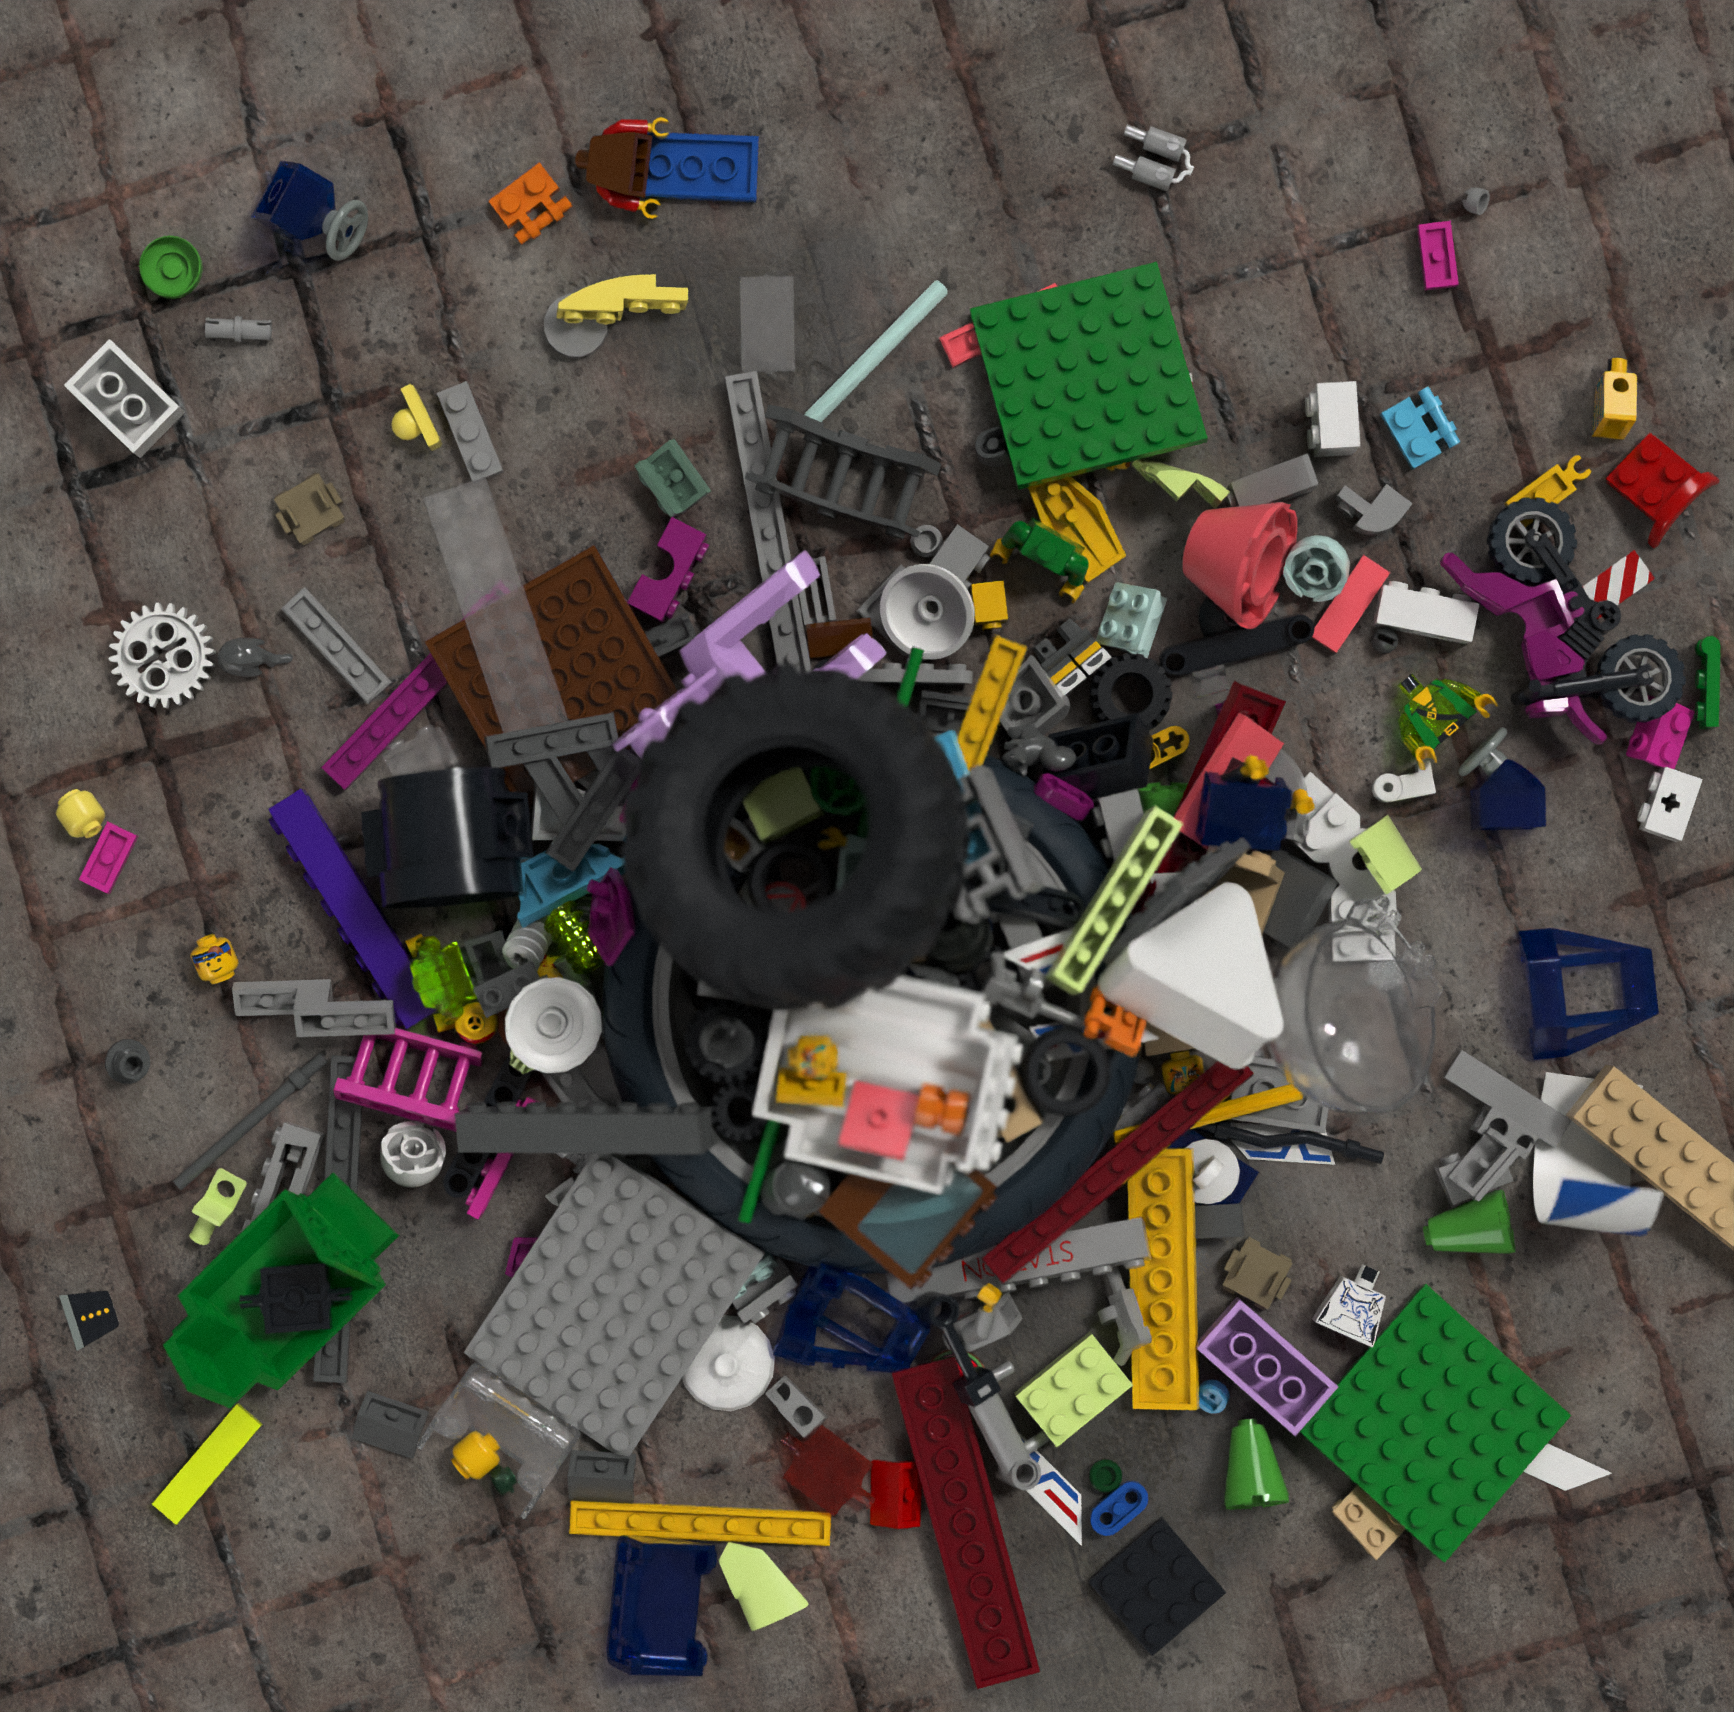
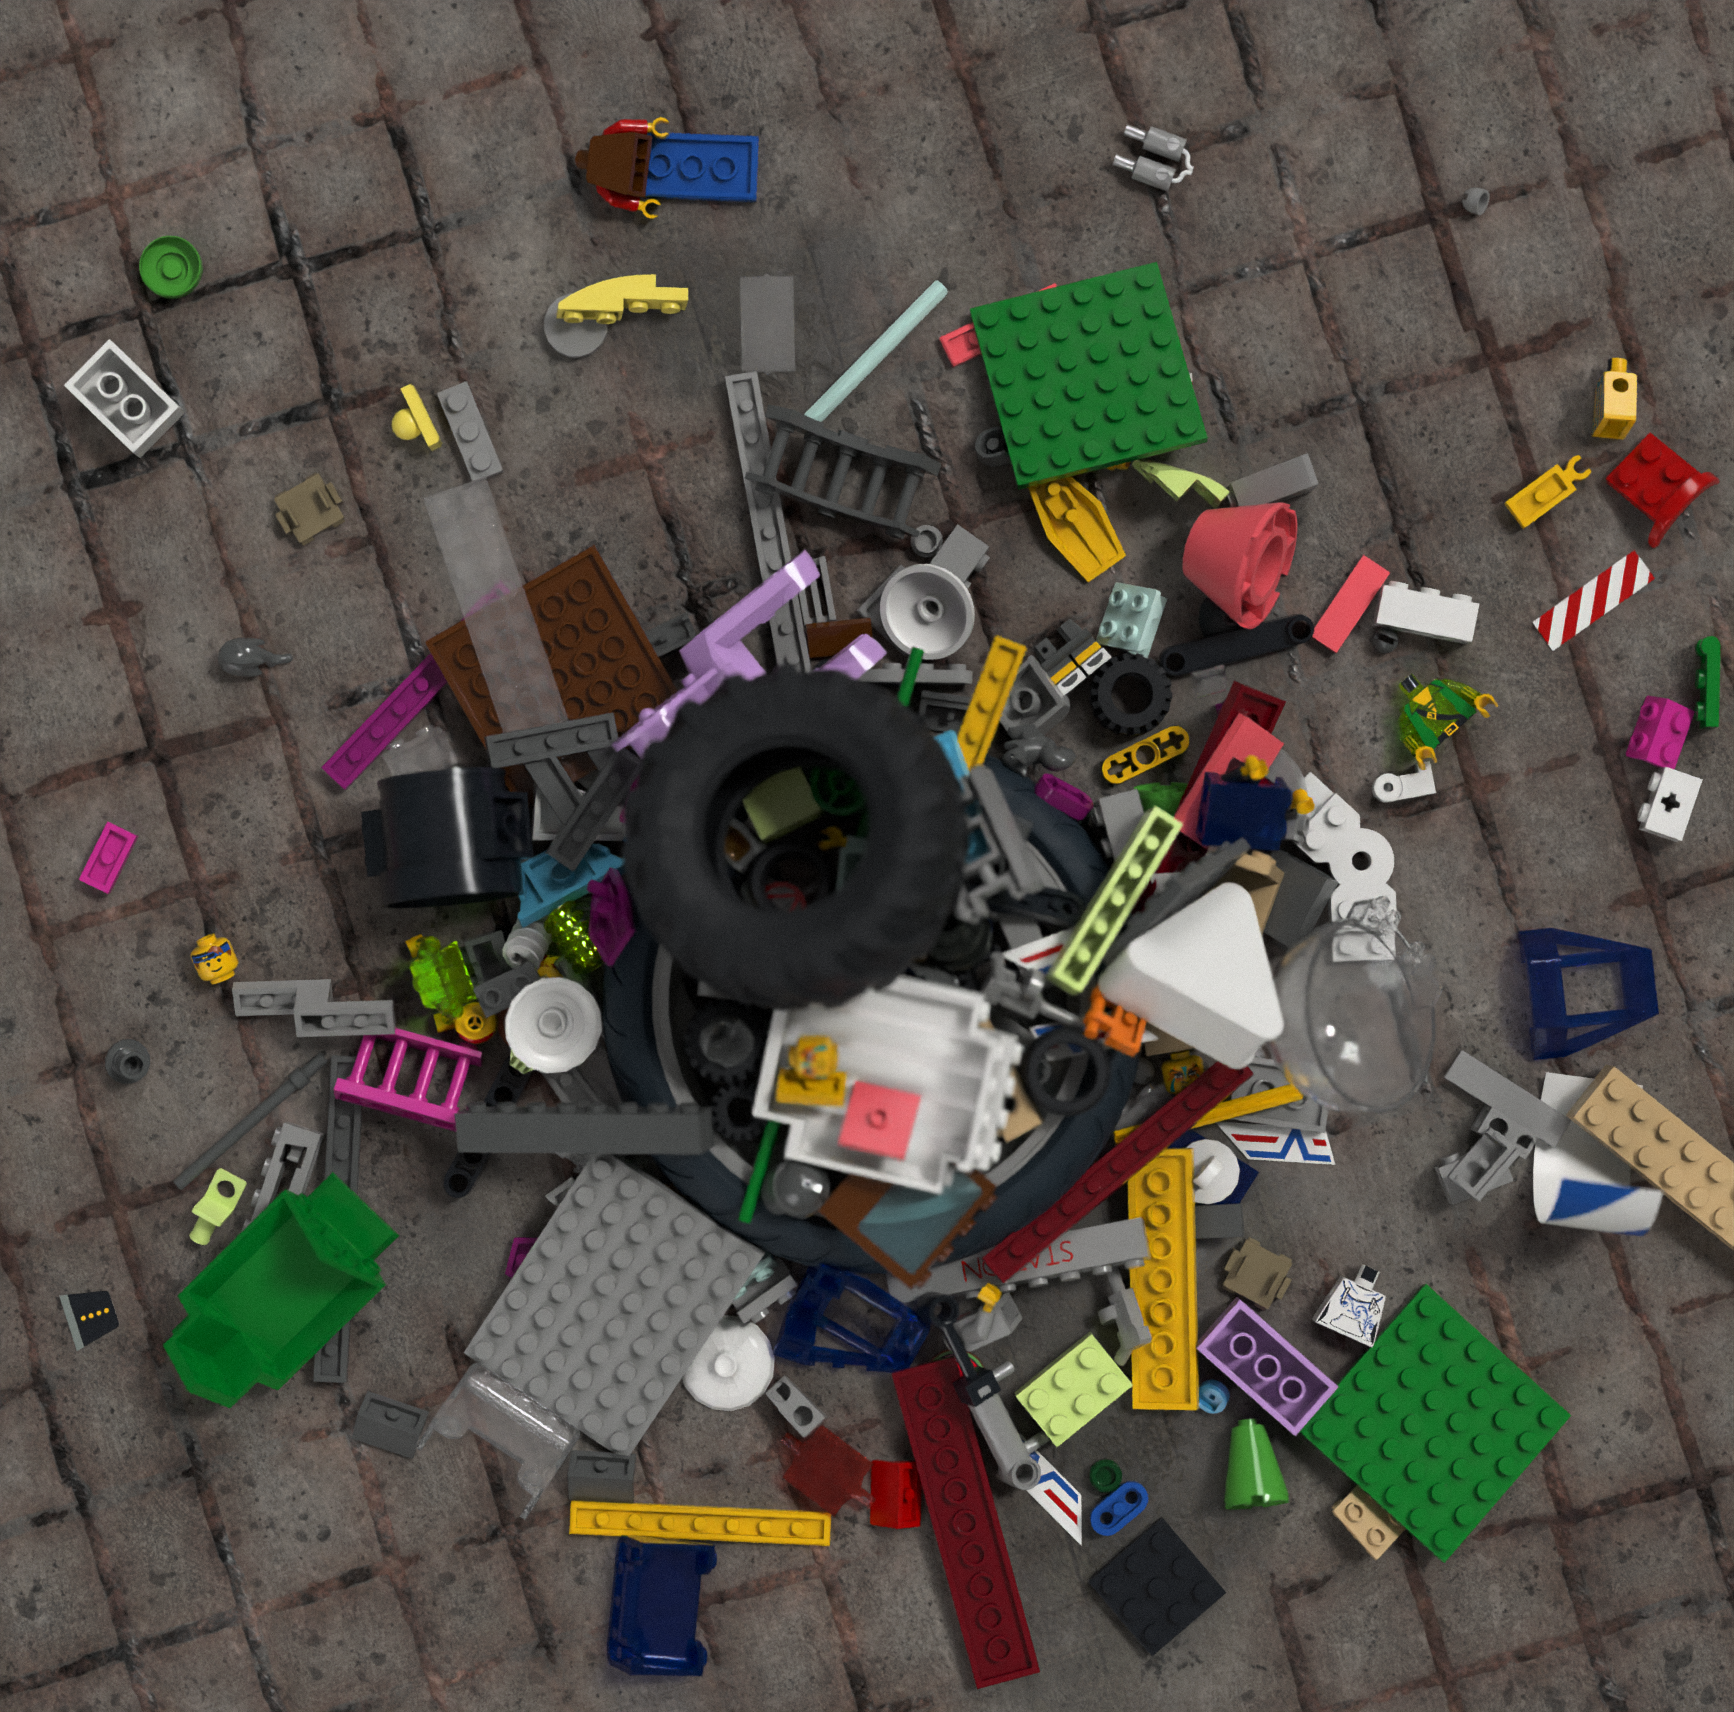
light yellow head [56,789,105,838] -> none
white gear [109,603,216,708] -> none
neon yellow tile [152,1403,263,1525] -> none
light grey pin [205,316,272,342] -> none
black plate [239,1262,353,1334] -> none
clear blue piece [251,161,368,261] -> none
dark purple brick [268,789,443,1029] -> none
light grey tile [281,587,392,704] -> none
white cylinder [380,1121,446,1187] -> none
yellow head [451,1431,501,1480] -> none
dark pink plate [465,1096,539,1219] -> none
orange plate [488,162,573,245] -> none
clear green plate [489,1465,517,1496] -> none
magenta arch [627,517,710,623] -> none
sand green bracket [634,439,711,517] -> none
yellowish green panel [719,1542,808,1631] -> none
orange wheel [914,1083,971,1136] -> none
yellow brick [970,580,1008,630] -> none
green torso [990,517,1089,603] -> none
black brick [1043,713,1153,800] -> none
black bar [1193,1120,1384,1164] -> none
light aqua cylinder [1283,535,1350,602] -> none
white brick [1305,381,1360,457] -> none
light grey brick [1334,484,1413,535] -> none
yellowish green slope [1350,815,1422,894] -> none
medium azure plate [1380,386,1460,470] -> none
dark pink plate [1417,221,1459,290] -> none
bright green cone [1423,1189,1516,1254] -> none
piece [1440,497,1686,745] -> none
clear blue piece [1458,727,1546,830] -> none
white sticker [1523,1443,1612,1491] -> none

